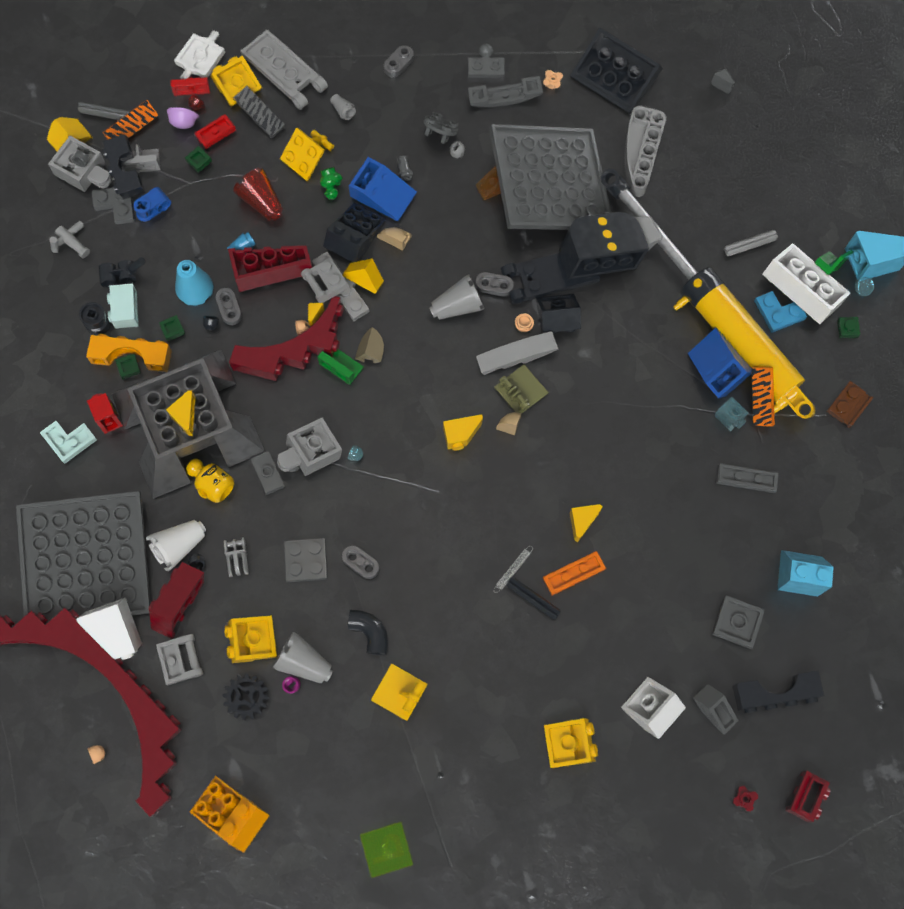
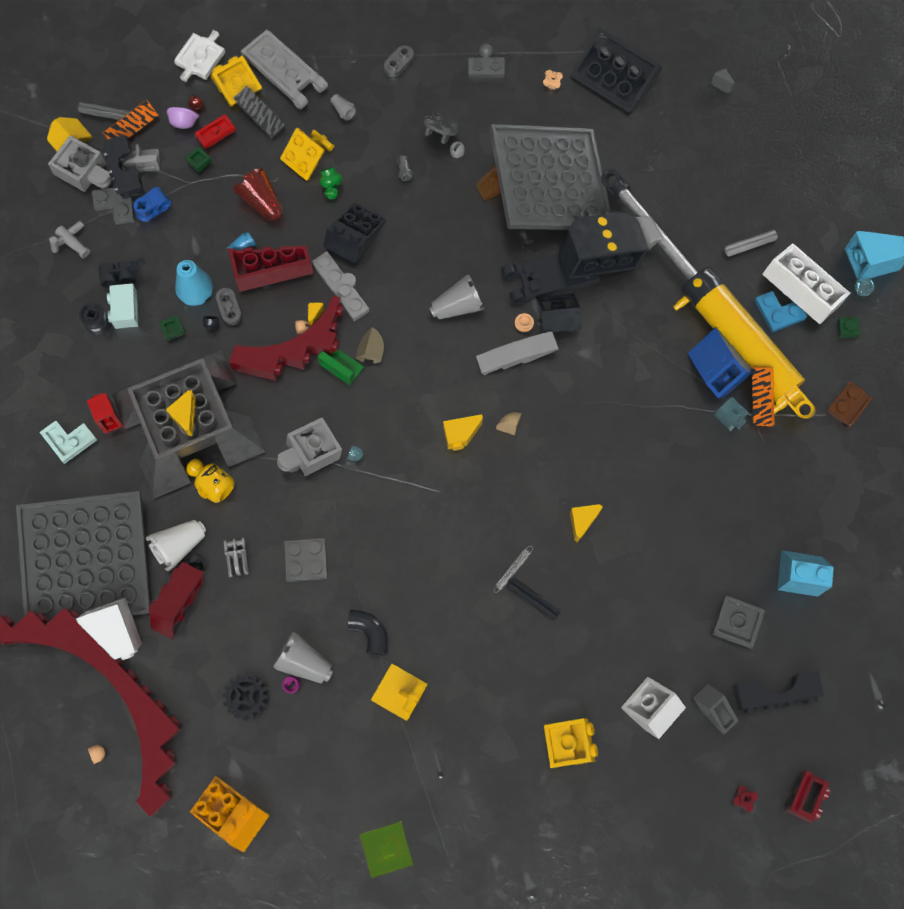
light orange arch [86,334,172,372] -> none
dark green plate [115,354,141,380] -> none
light grey plate [156,634,204,686] -> none
red plate [171,77,210,96] -> none
yellow plate [224,616,277,663] -> none
dark grey plate [251,451,285,495] -> none
light grey plate [301,257,349,303] -> none
yellow slope [342,259,384,294] -> none
flat silver plate [342,546,379,579] -> none
blue slope [349,157,417,222] -> none
tan brick [377,227,412,251] -> none
dark grey slope [468,76,543,107] -> none
flat silver plate [476,272,514,296] -> none
olive hinge [494,365,549,413] -> none
orange tile [543,551,606,596] -> none
light grey beam [624,106,666,197] -> none
dark grey tile [716,463,779,493] -> none
green panel [814,250,853,275] -> none

